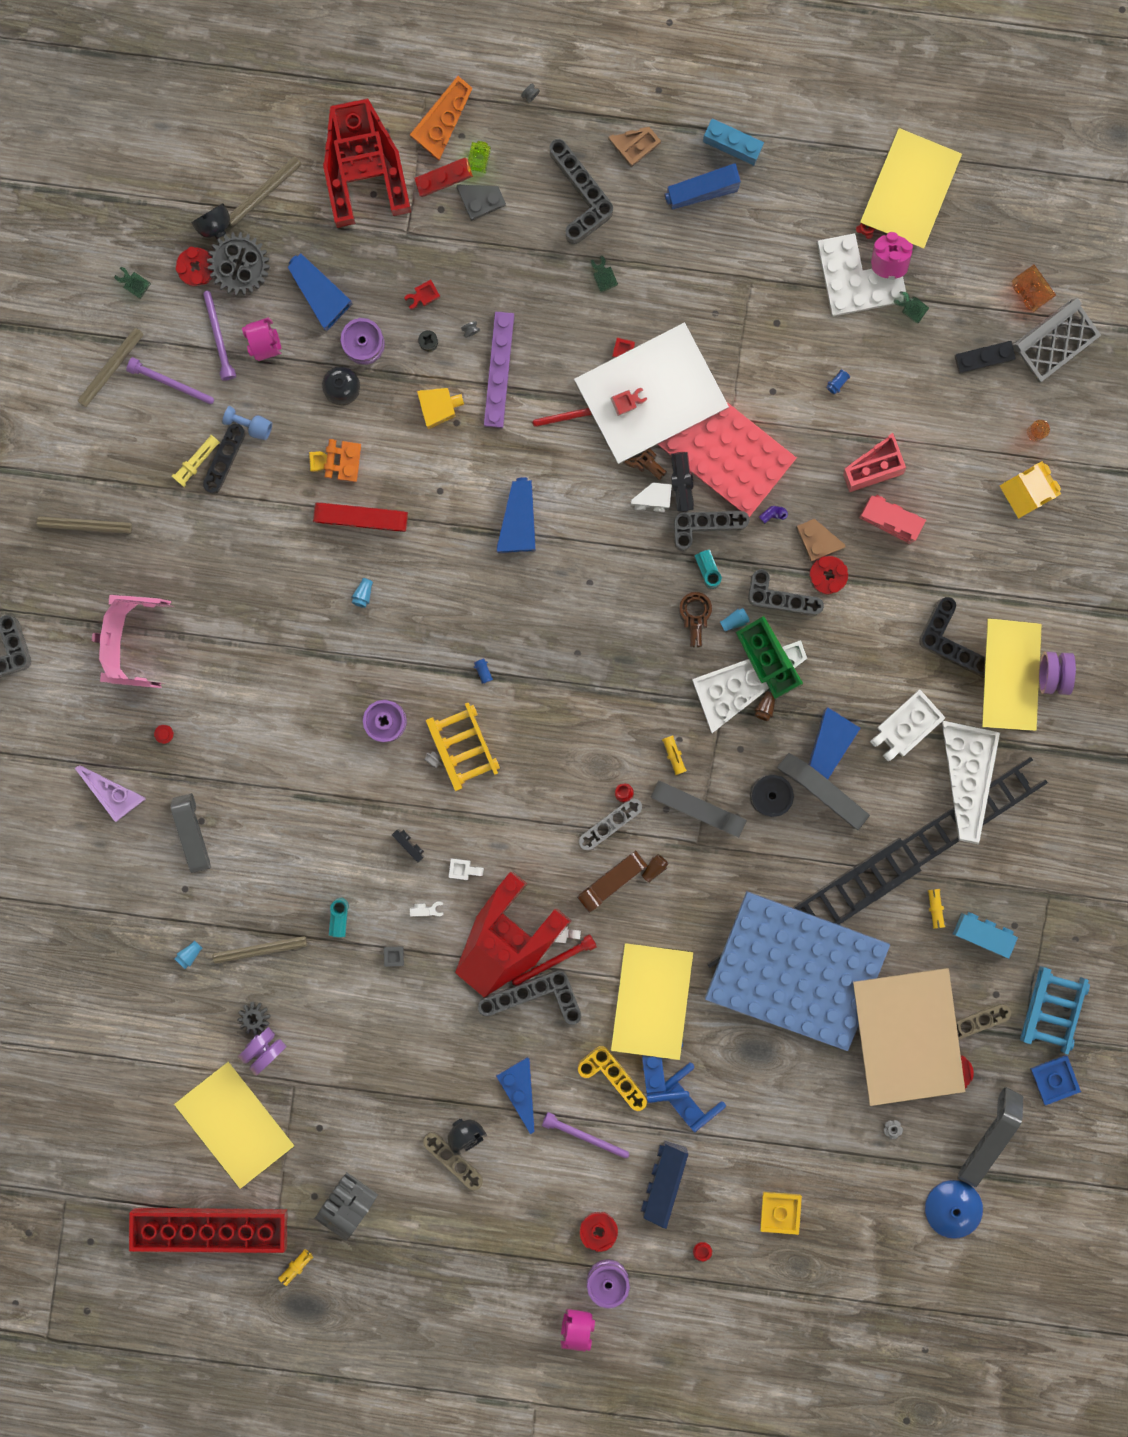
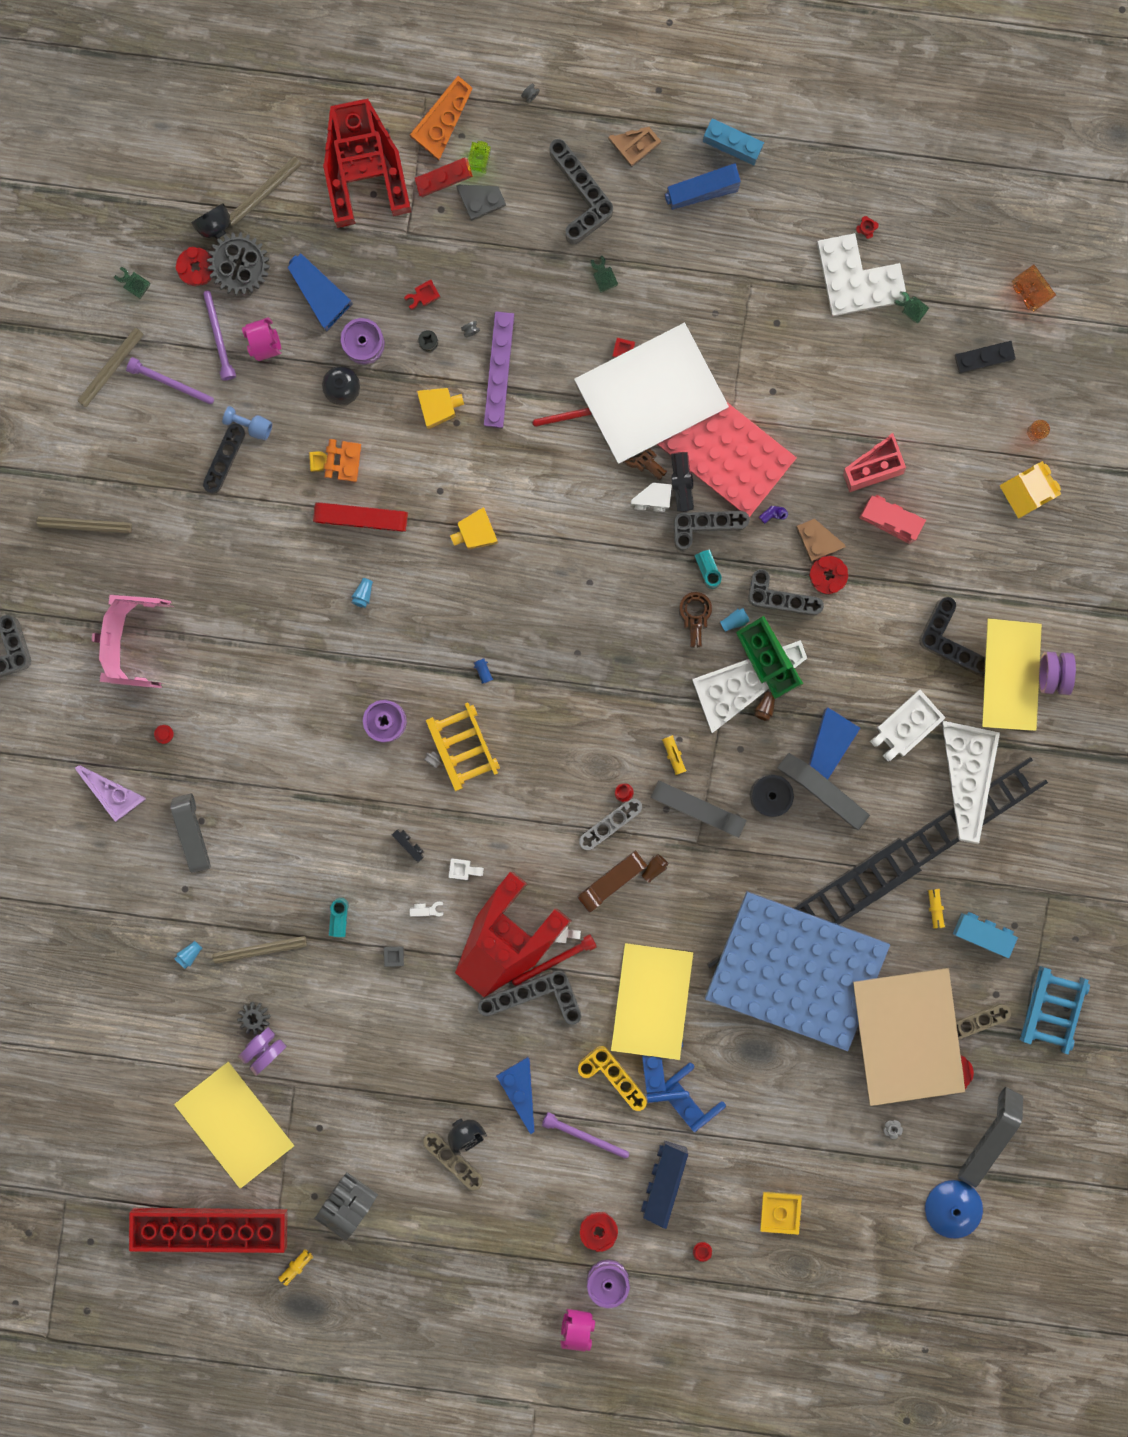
light yellow pin [172,435,220,487] -> none
blue slope [497,477,536,553] -> none
plate [610,388,647,416] -> none
blue pin [826,370,850,395] -> none
light yellow piece [860,128,962,249] -> none
dark pink brick [871,232,913,278] -> none
light grey fence [1013,298,1101,382] -> none
blue plate [1030,1055,1081,1105] -> none
none -> yellow torso [450,507,498,550]

